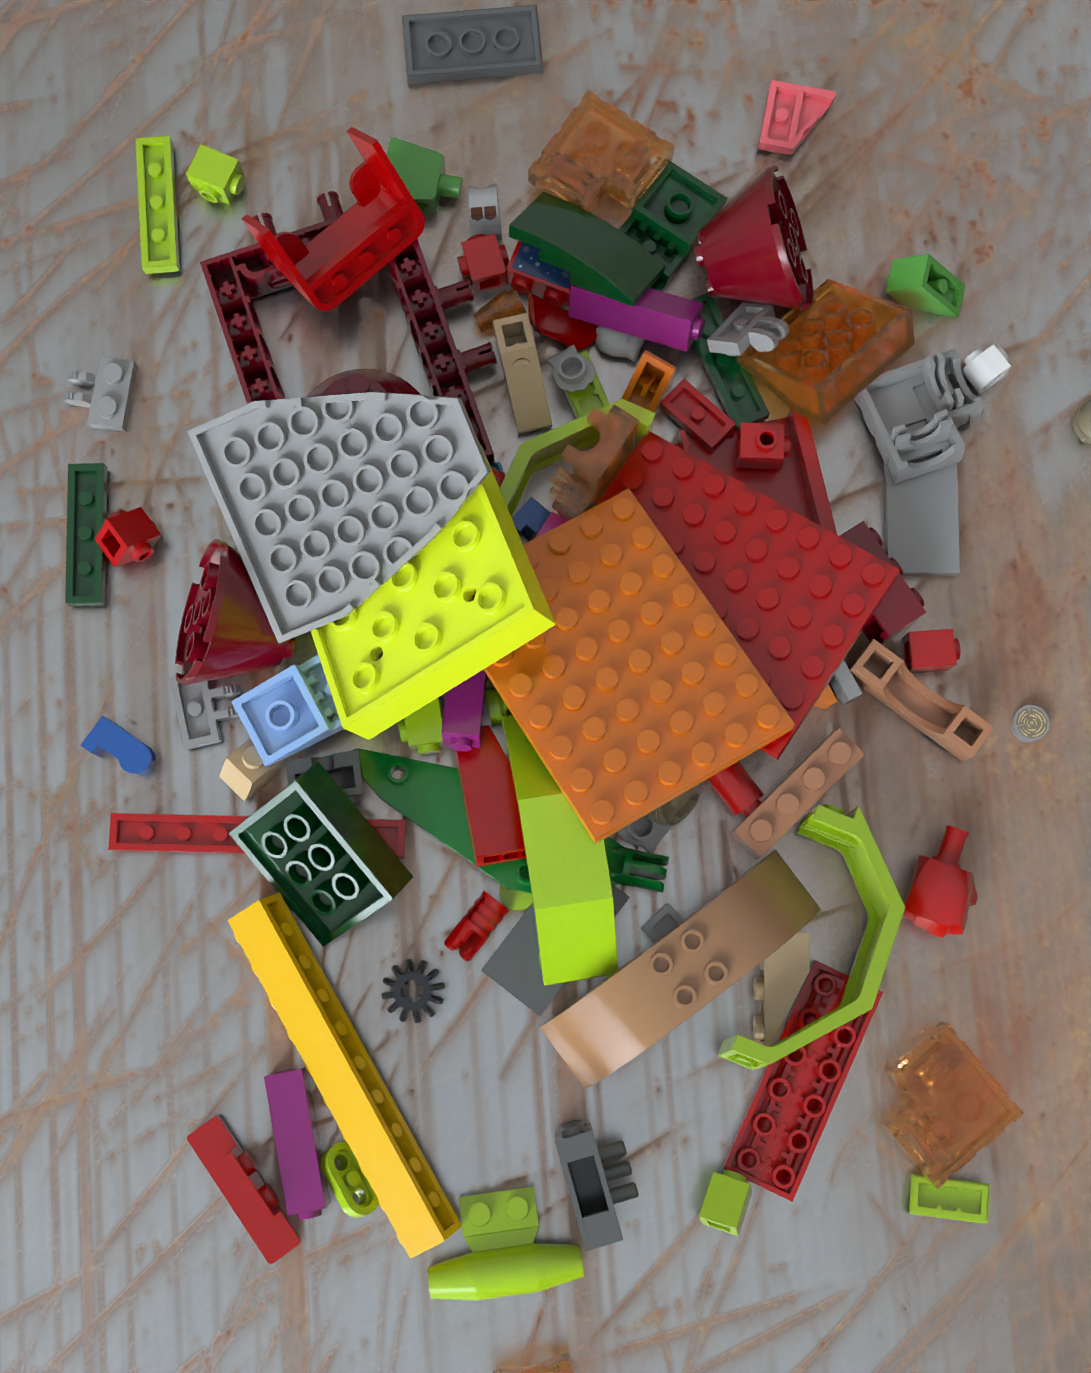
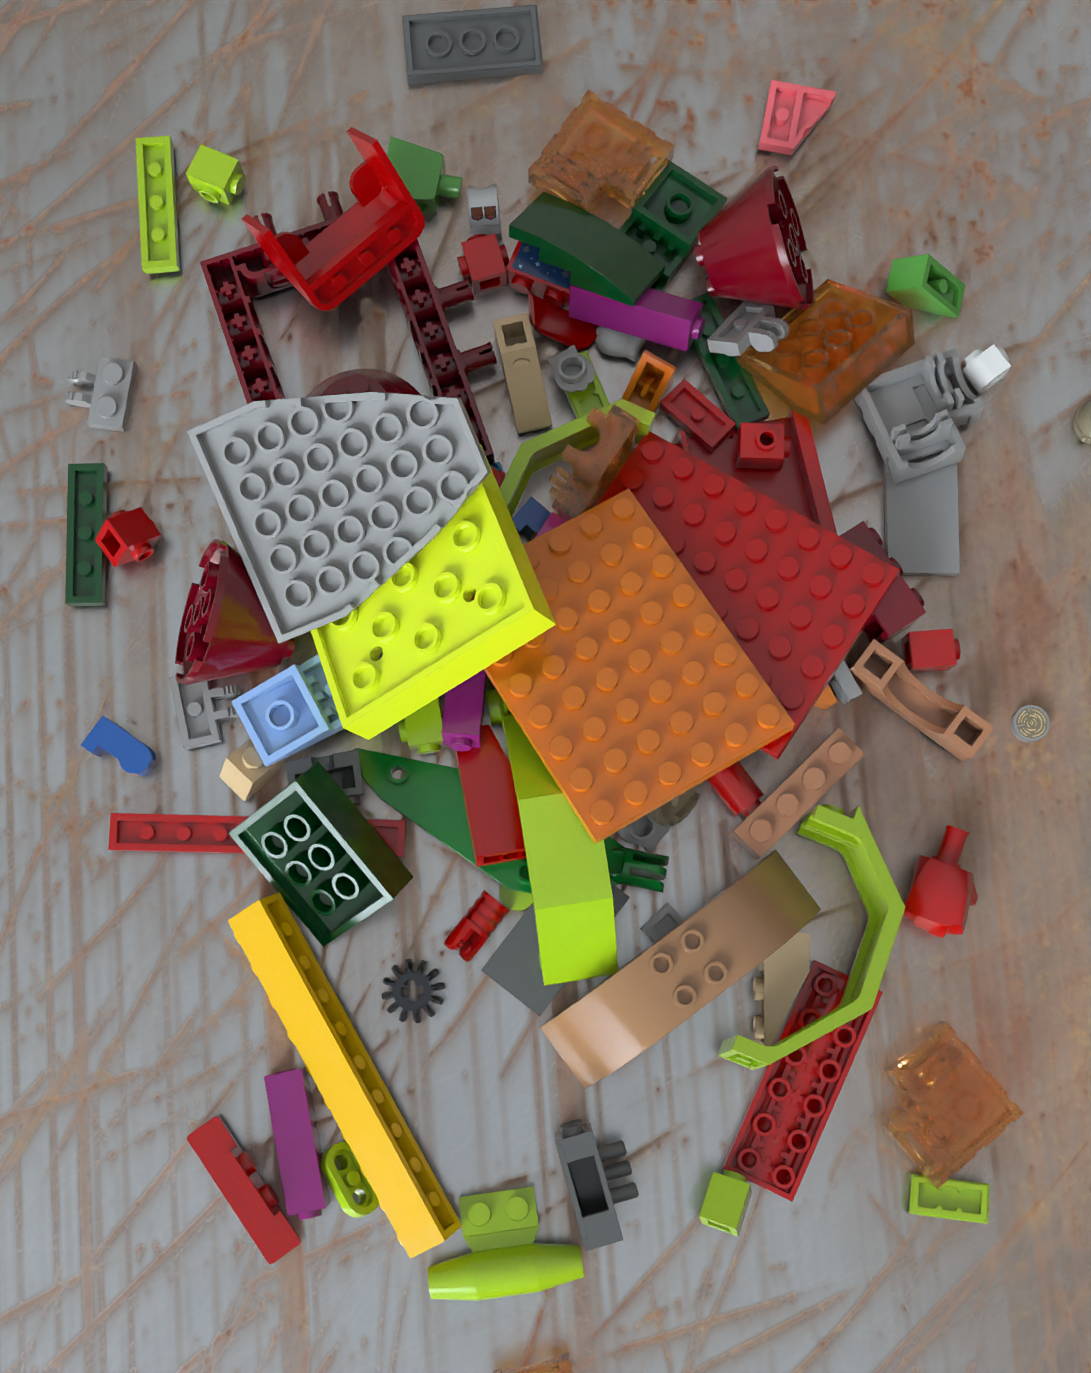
clear orange cone [473,288,527,333] -> none

